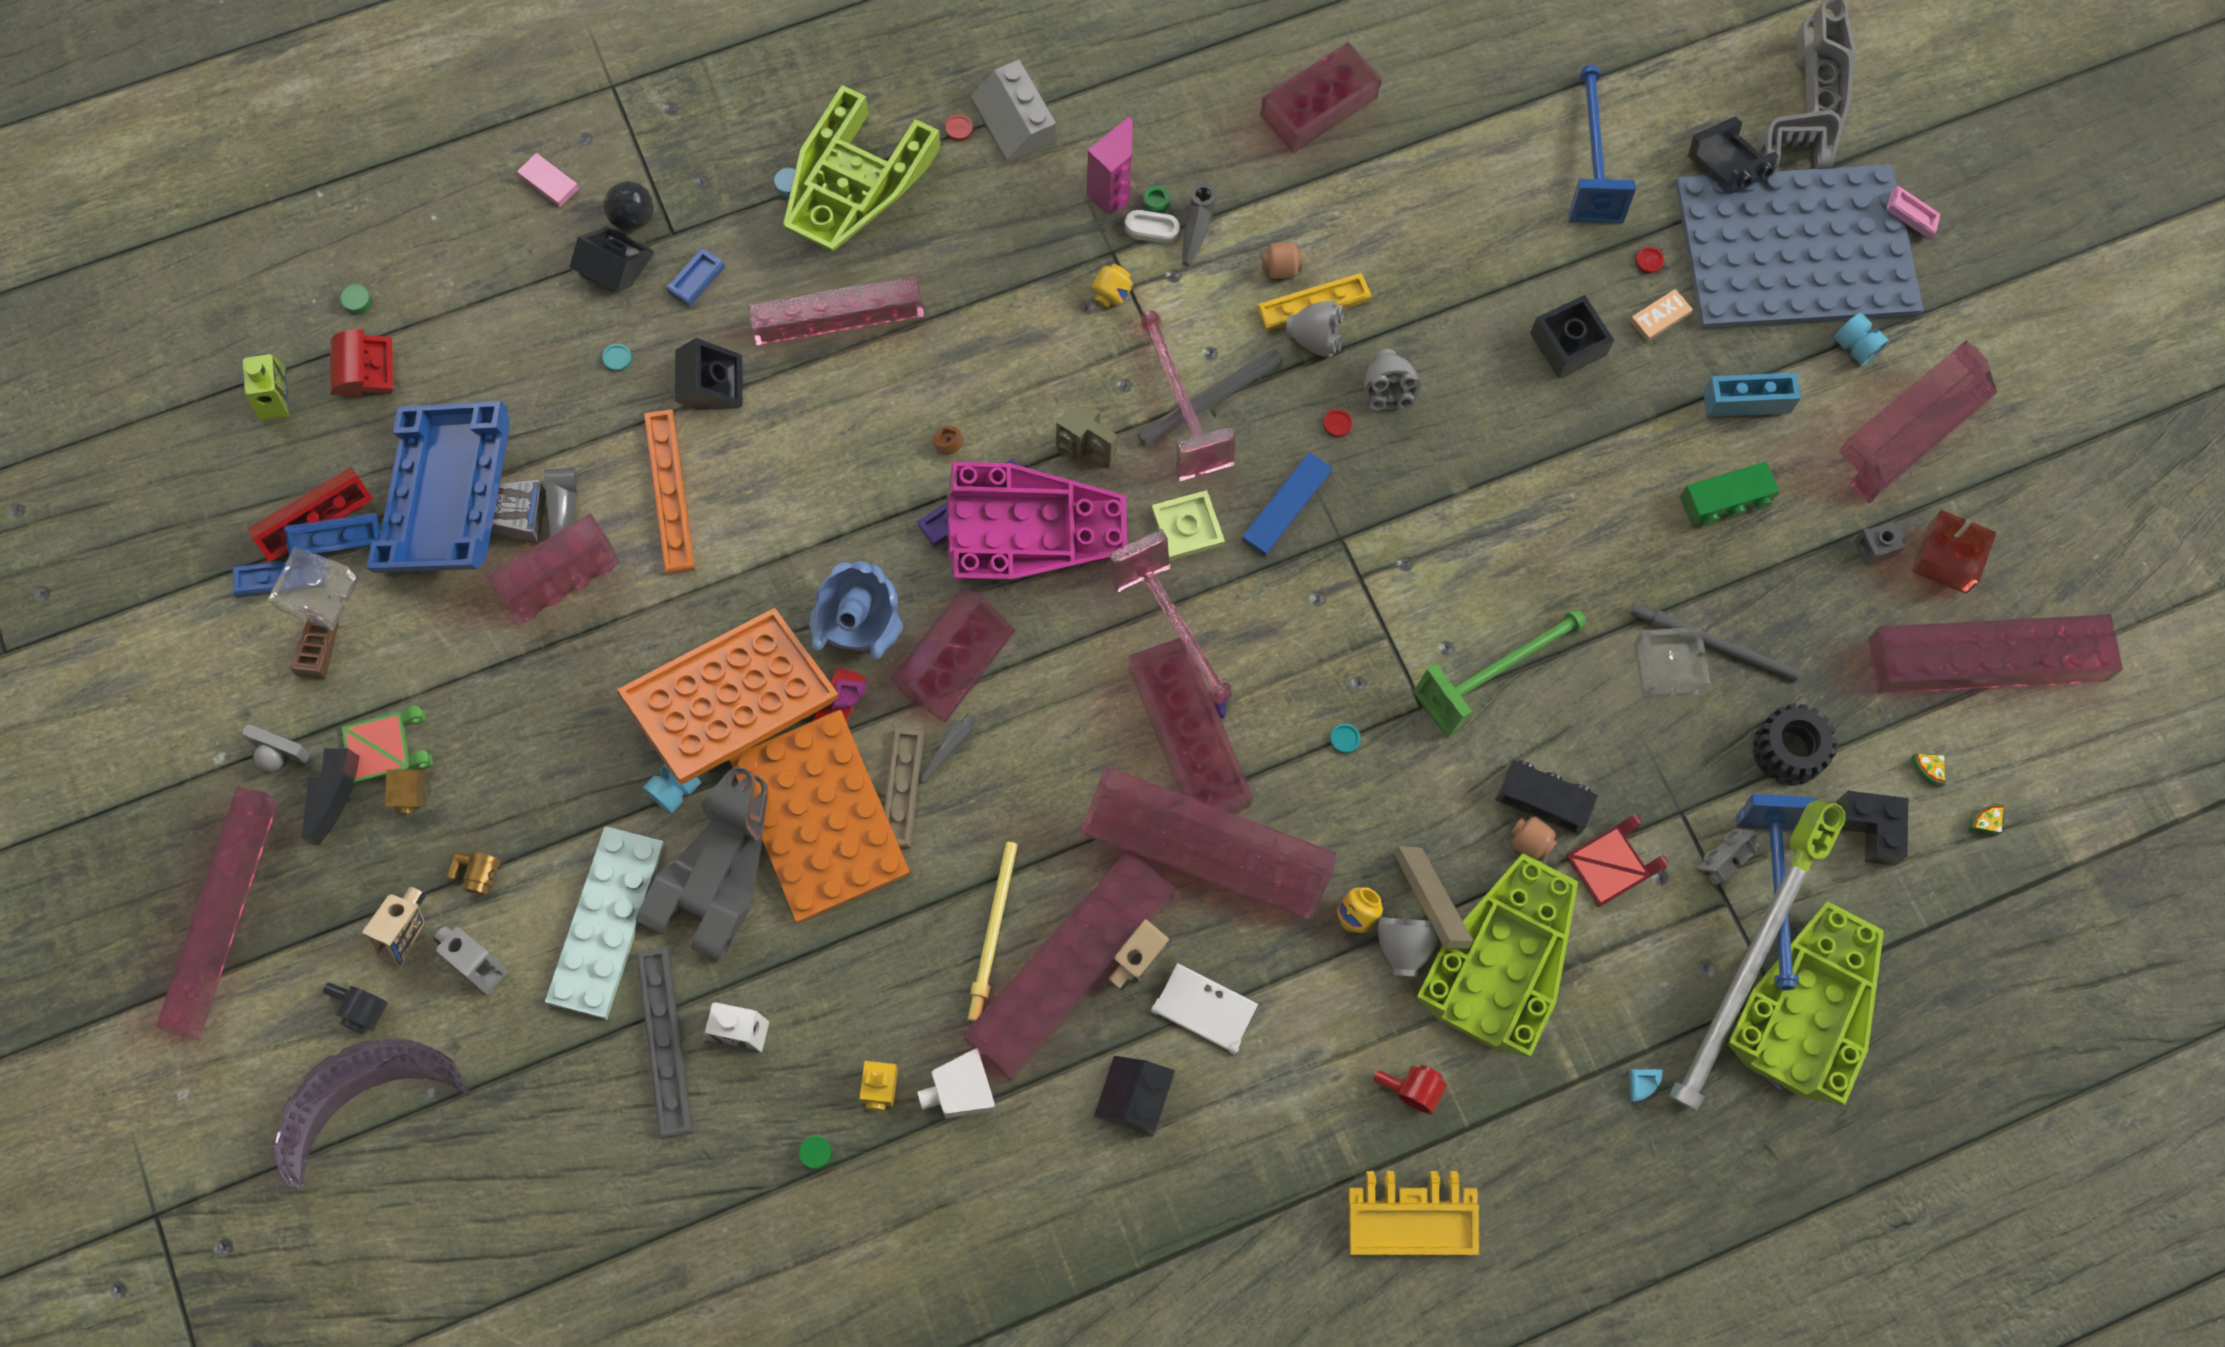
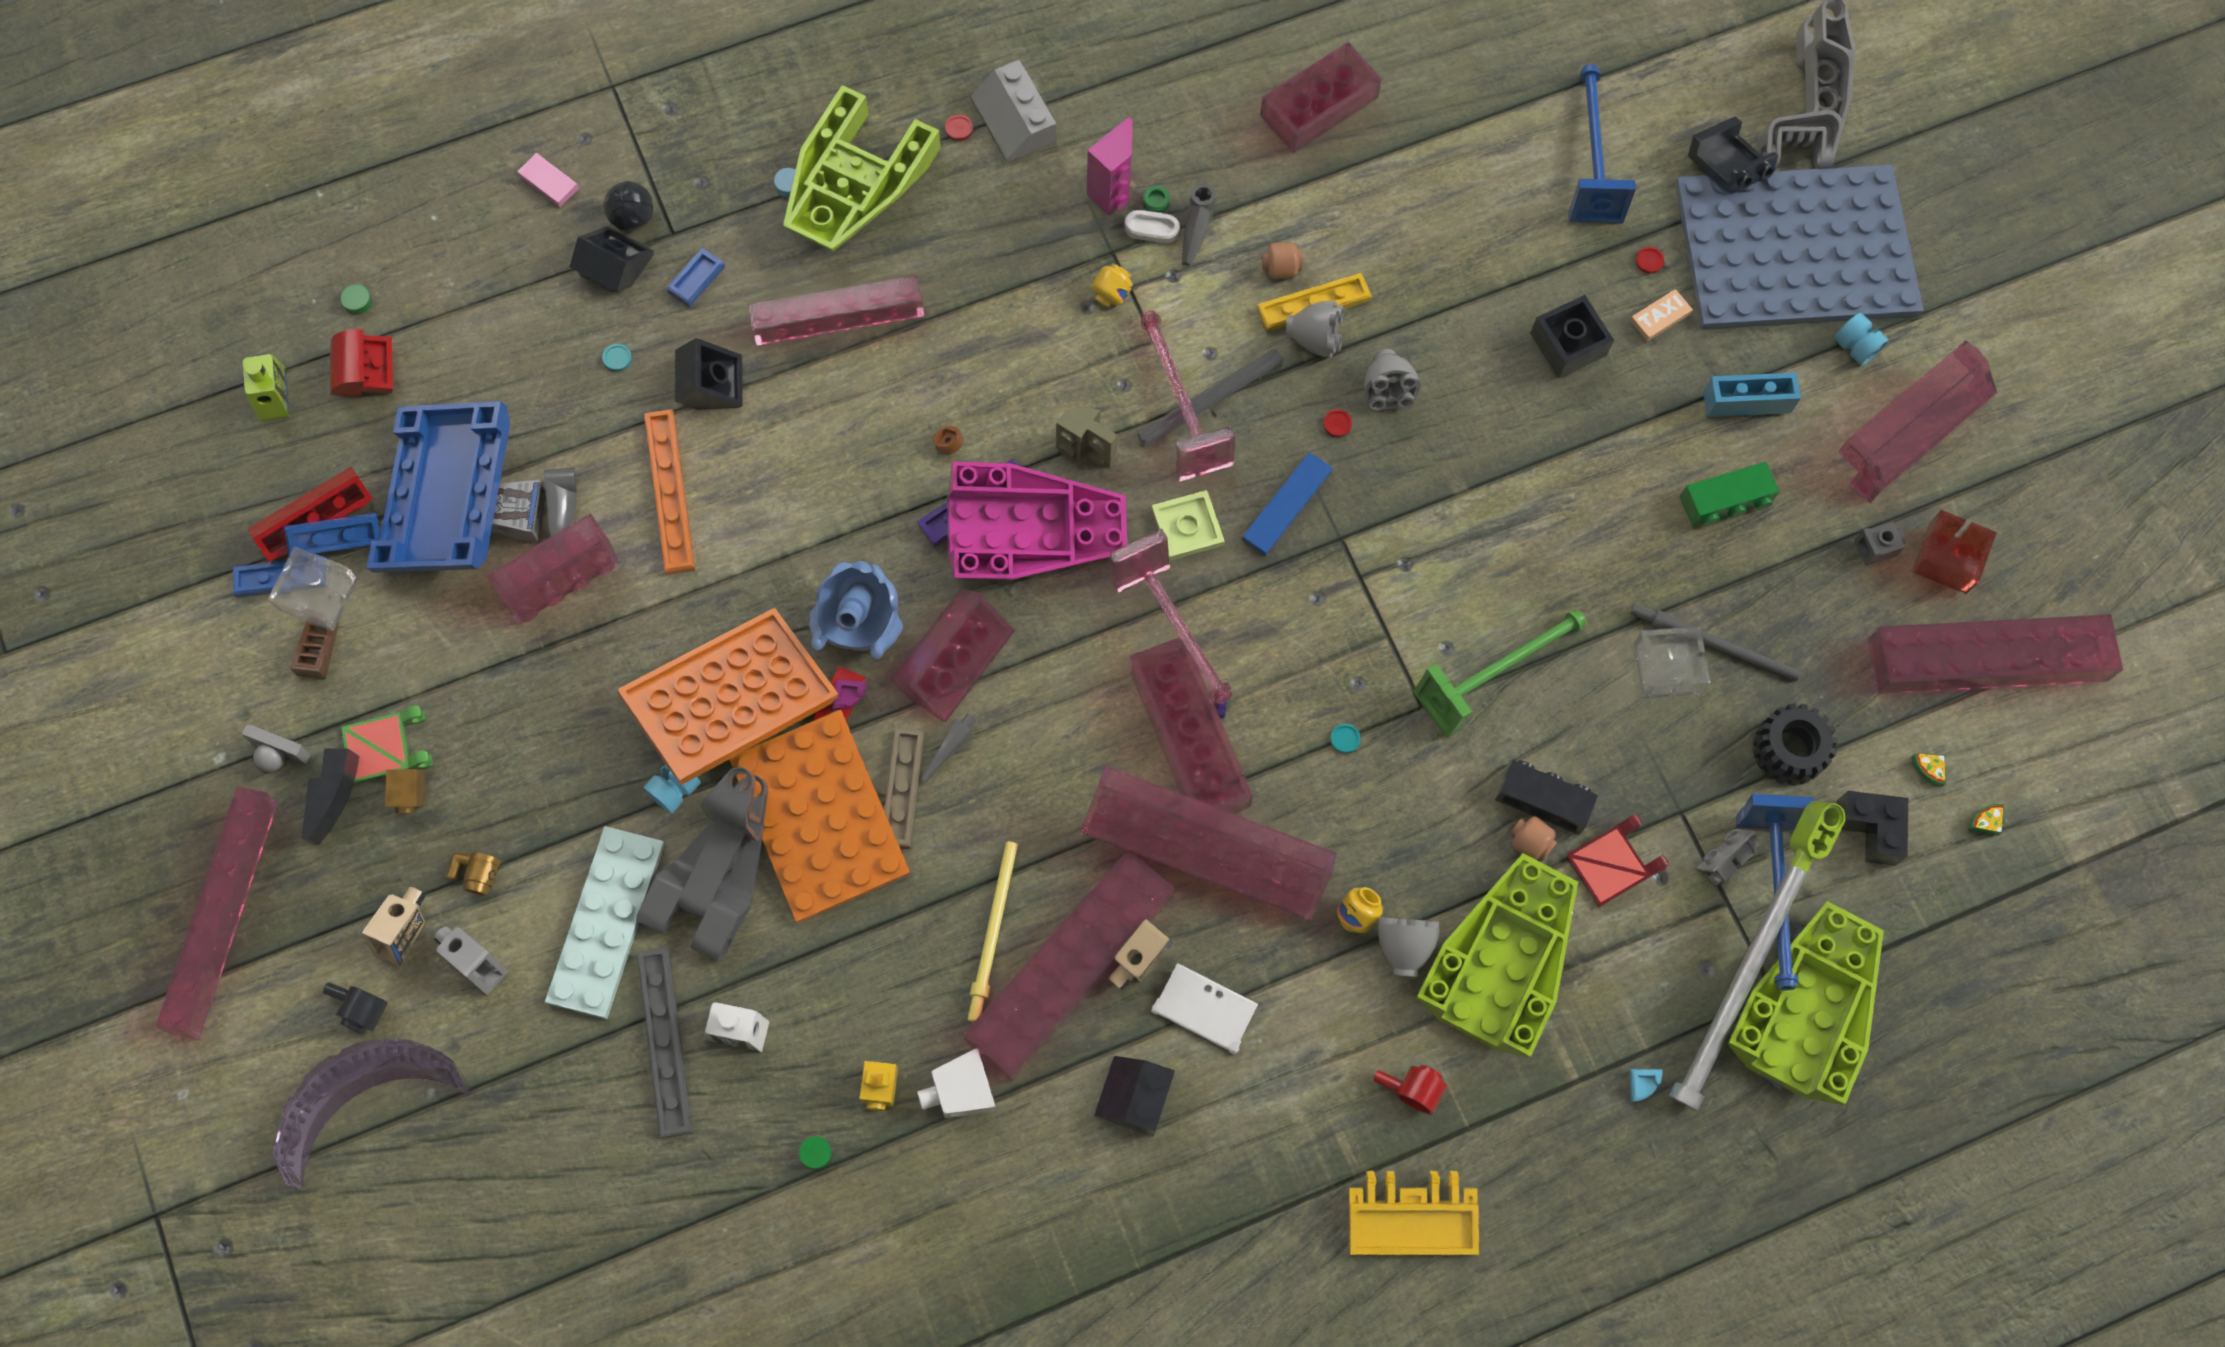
dark tan tile [1394,846,1474,949] -> none
bright pink tile [1886,186,1940,239] -> none

